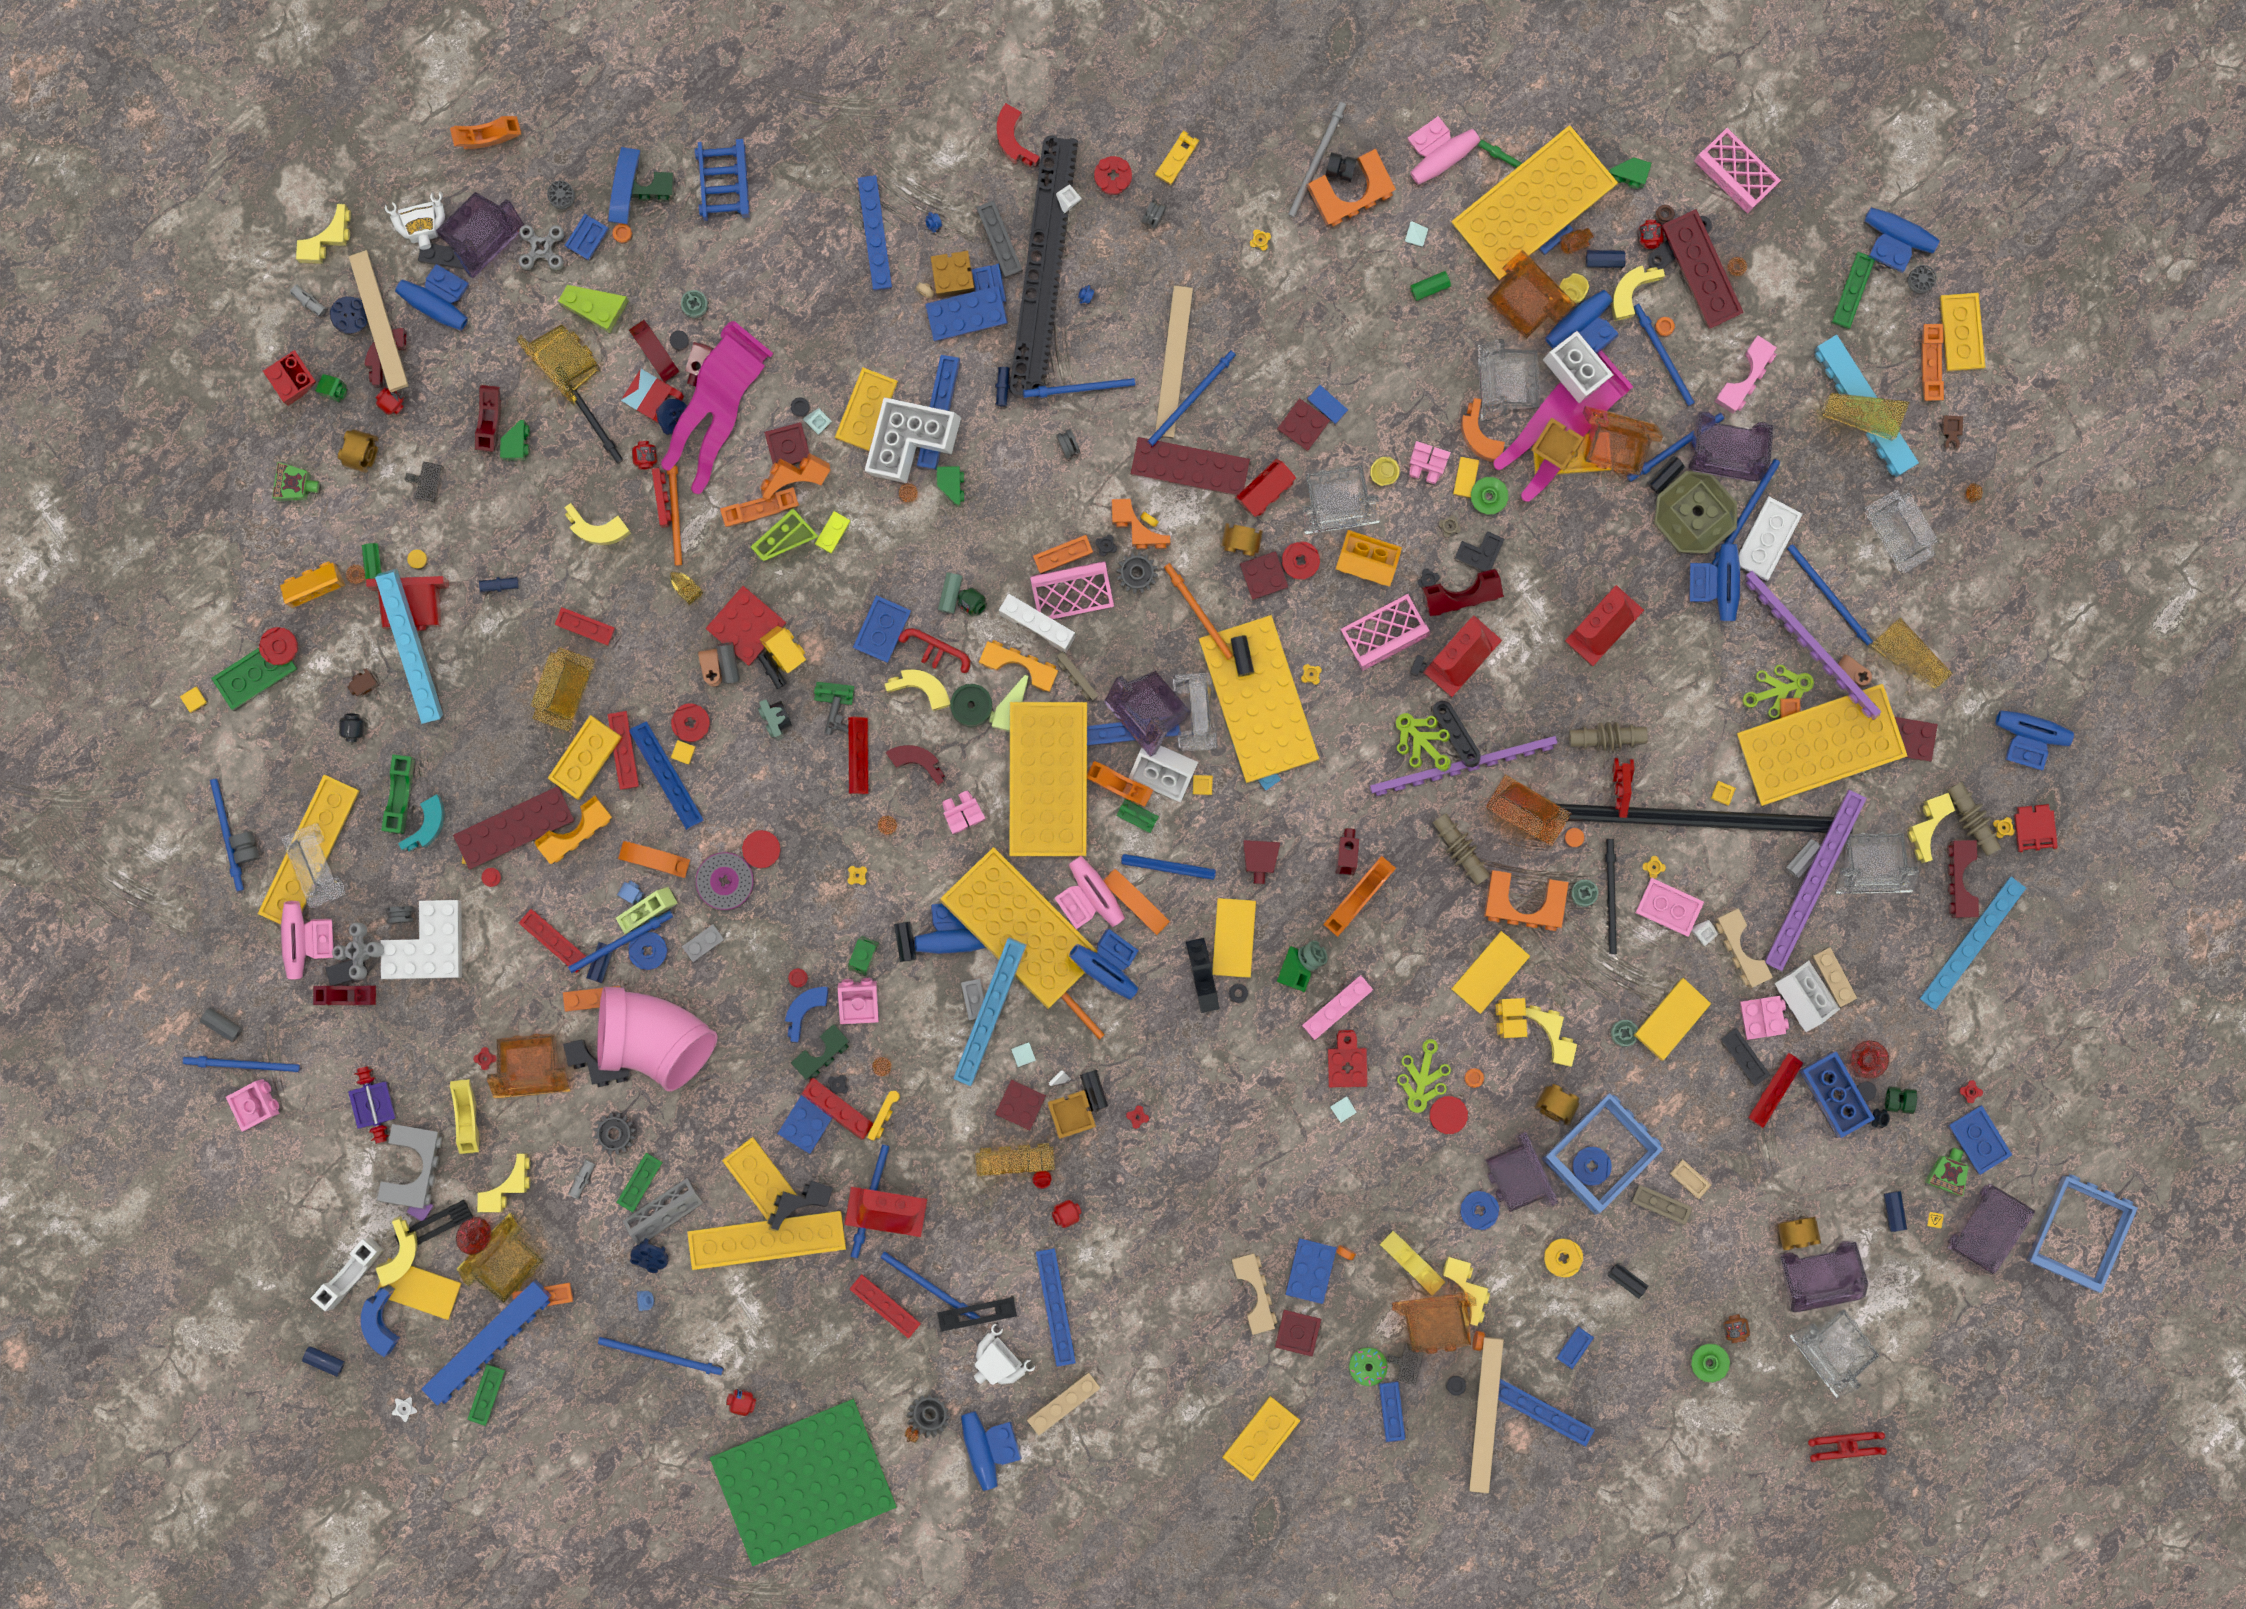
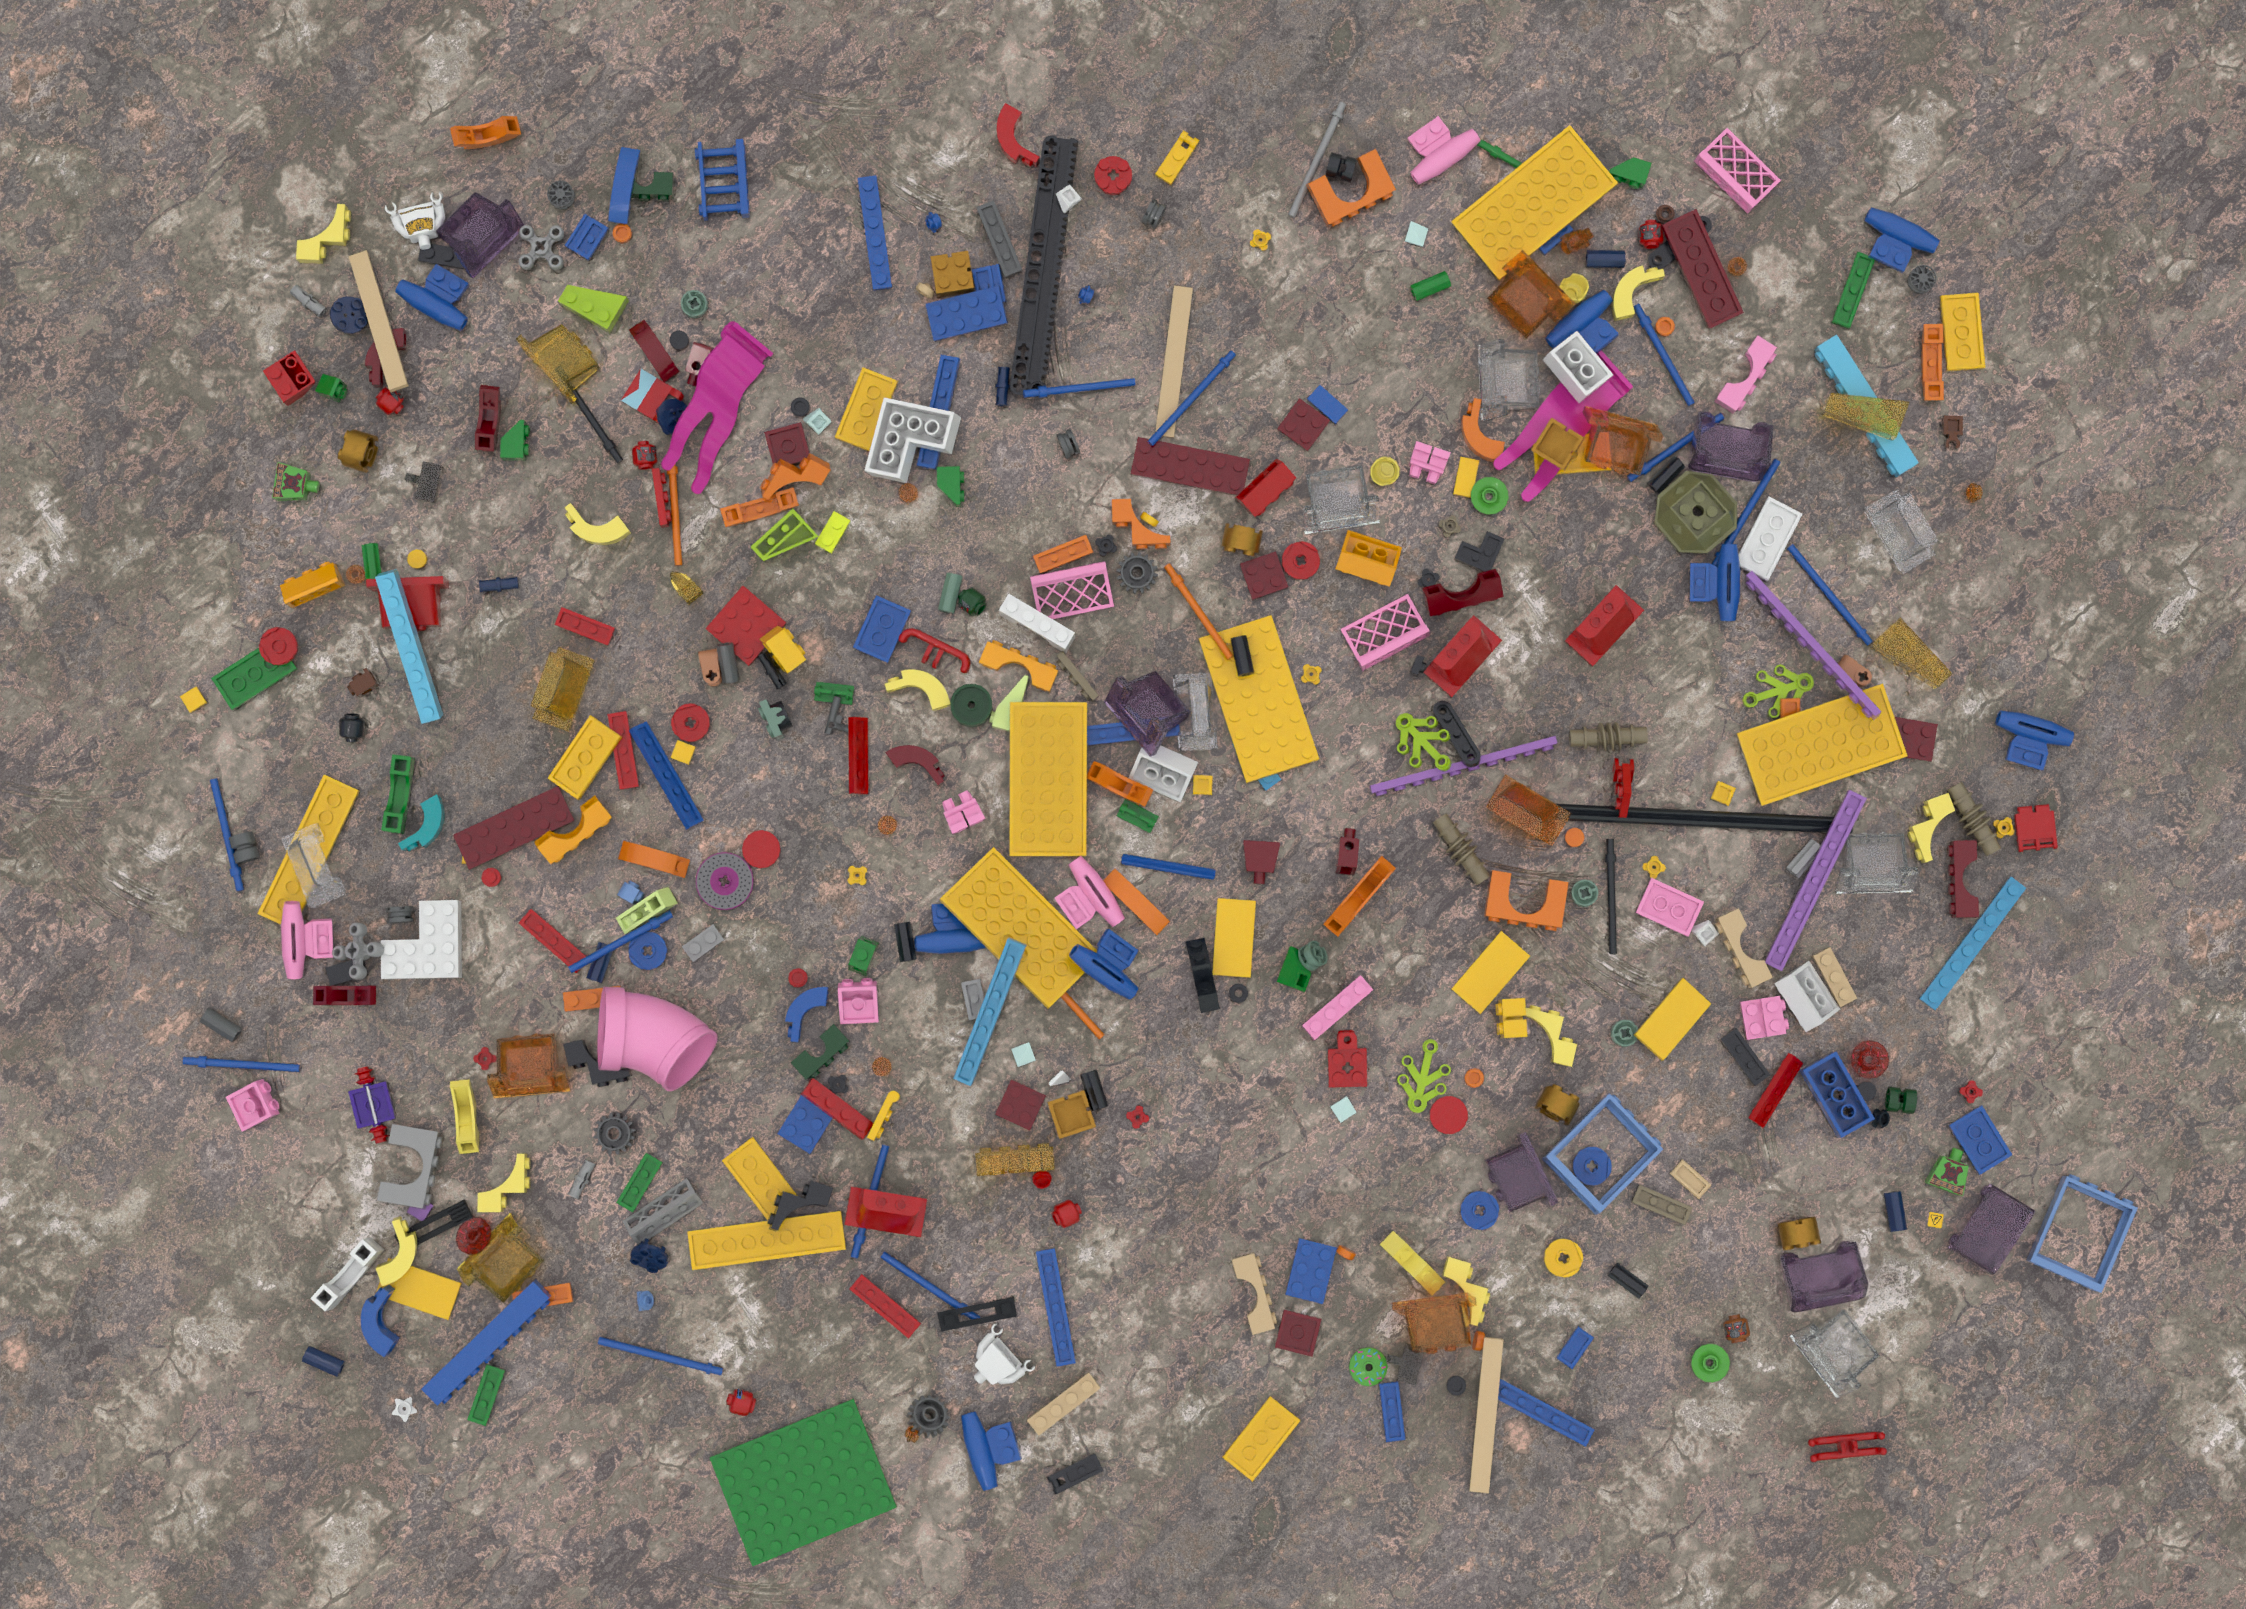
none -> black plate [1046,1453,1104,1495]

